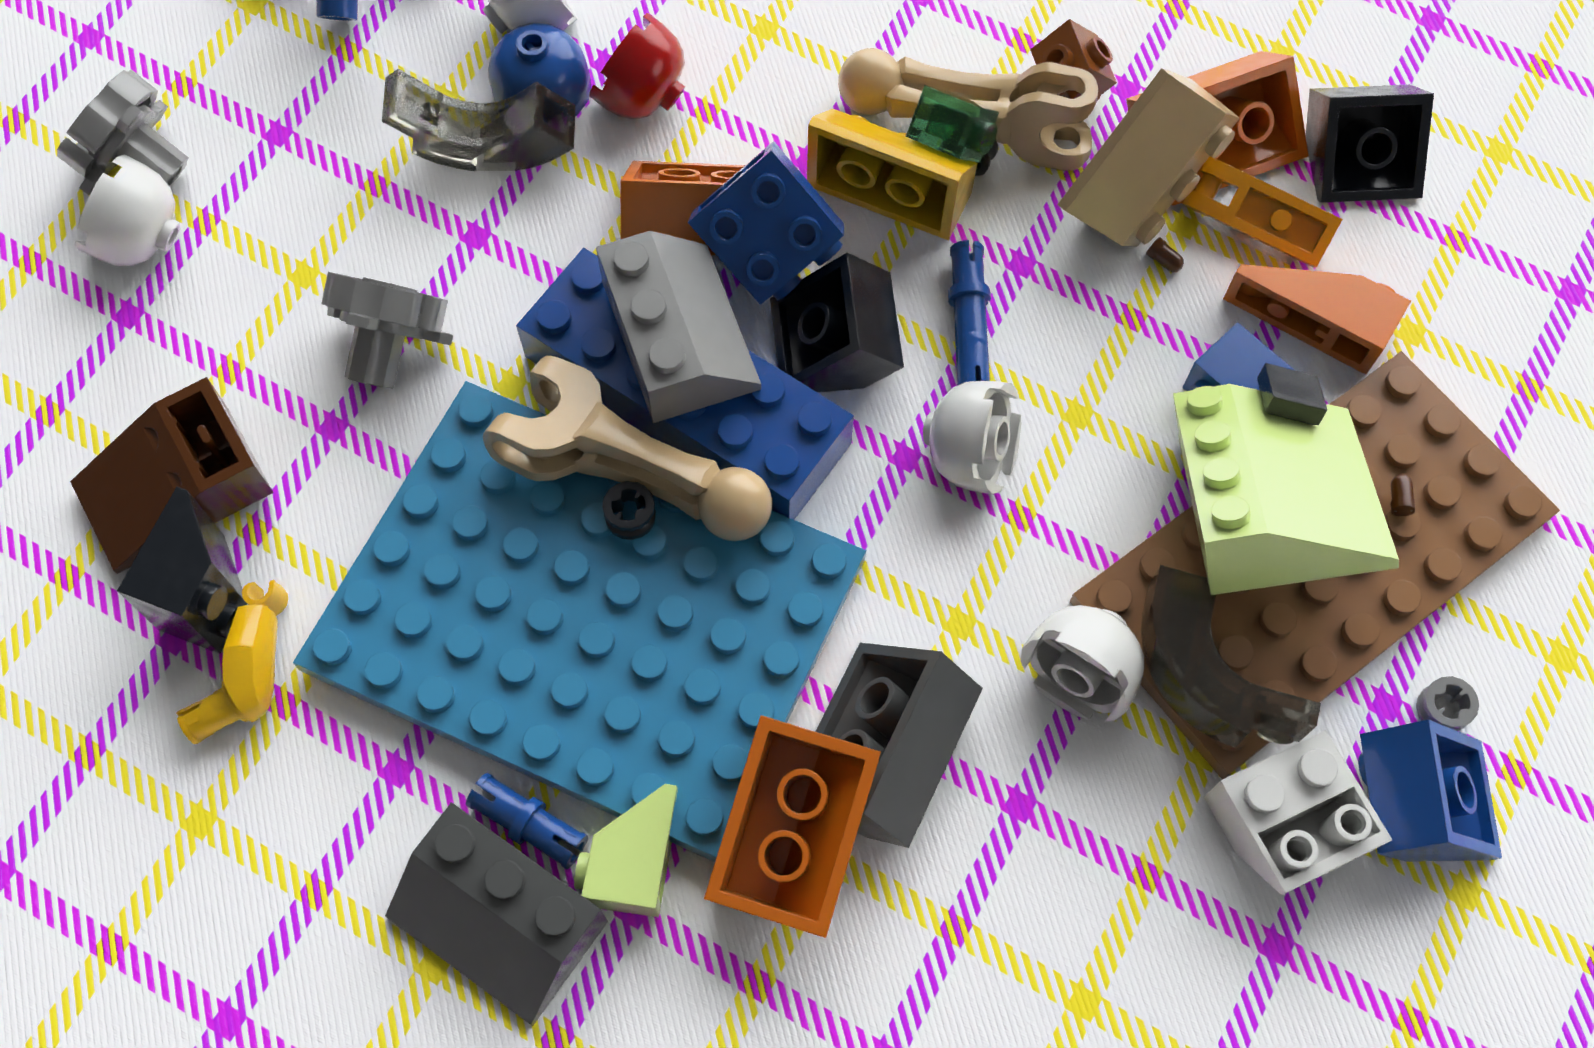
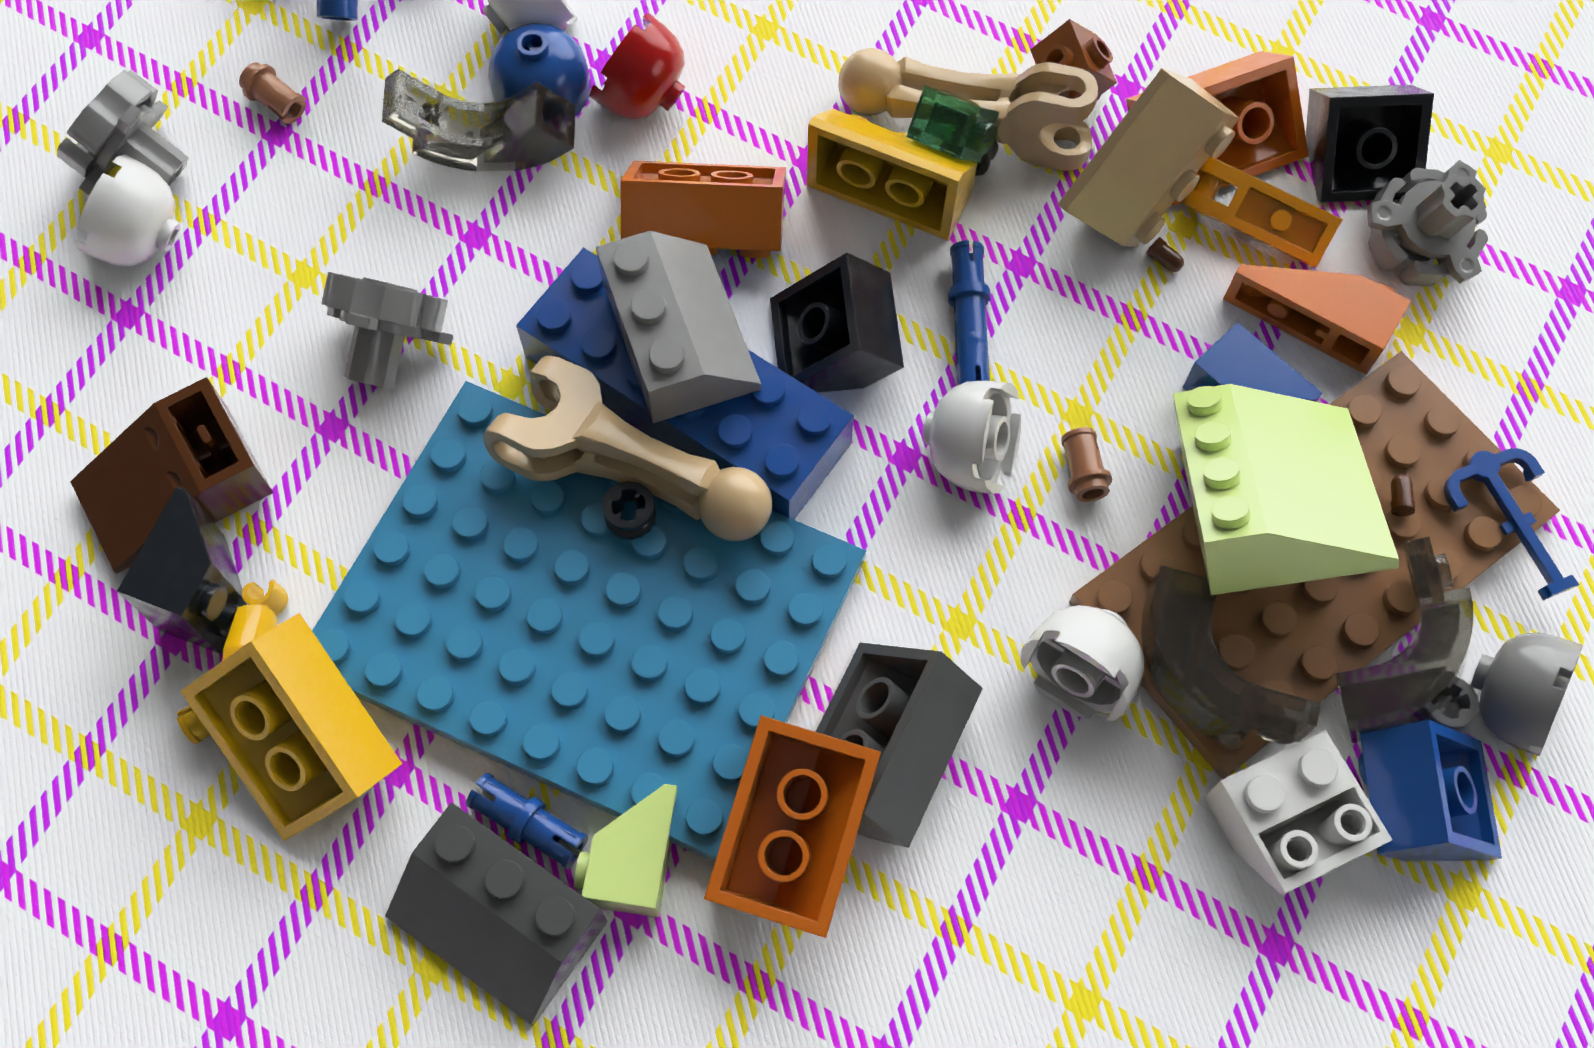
blue brick [688,141,844,305] -> none
black tile [1257,363,1328,426] -> none
none -> yellow slope [180,613,402,841]
none -> nougat pin [239,62,306,124]
none -> nougat pin [1061,427,1113,502]
none -> clear smoke arch [1335,536,1473,743]
none -> light grey piece [1367,160,1488,287]
none -> blue piece [1444,448,1580,601]
none -> light grey cylinder [1470,632,1584,757]

